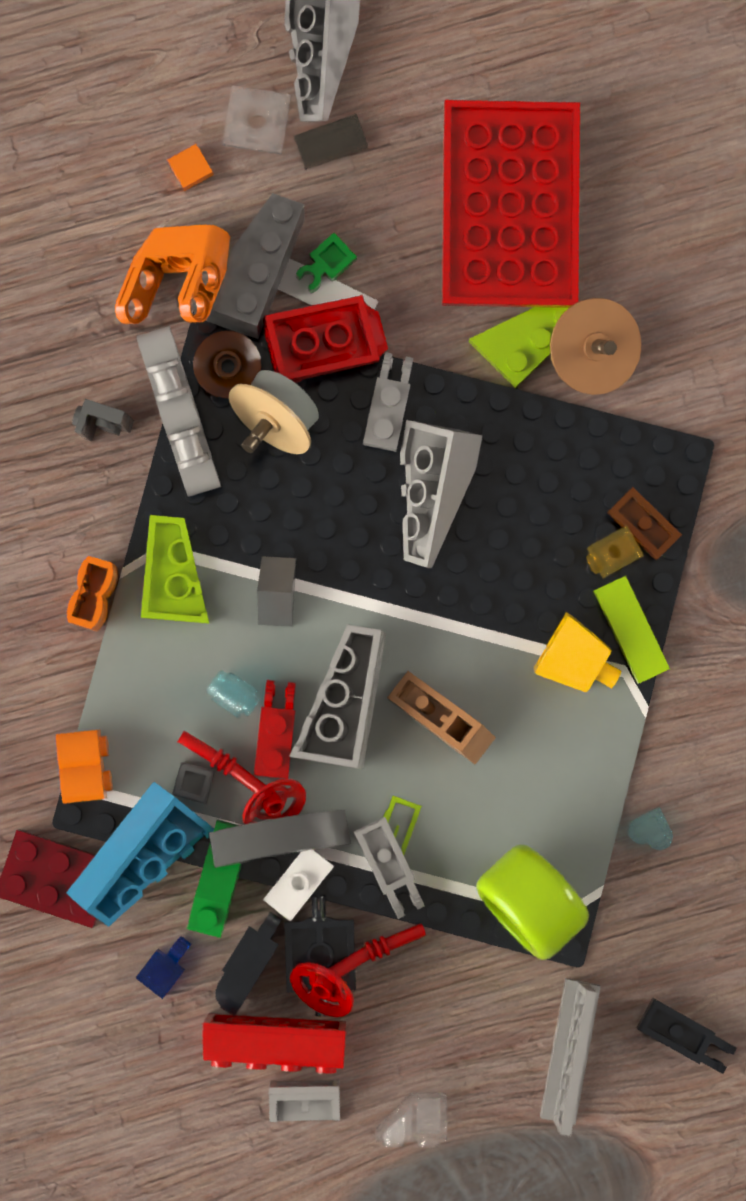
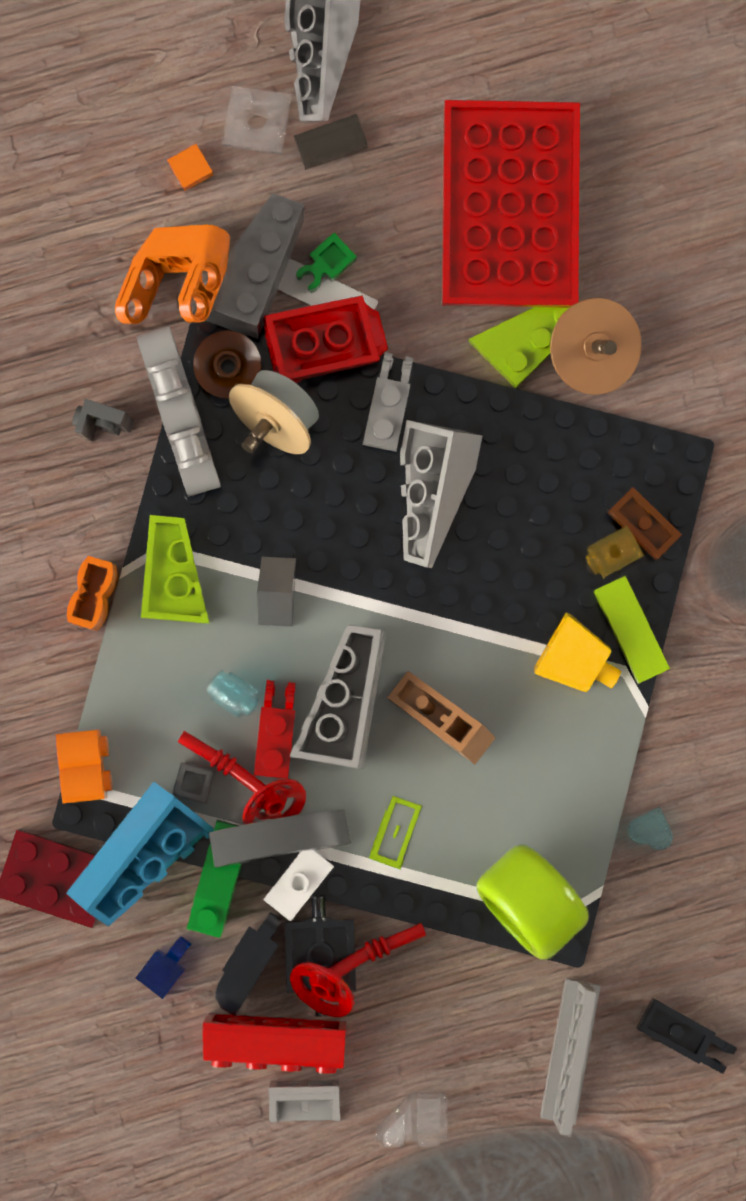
light grey hinge [354,817,425,919] -> none

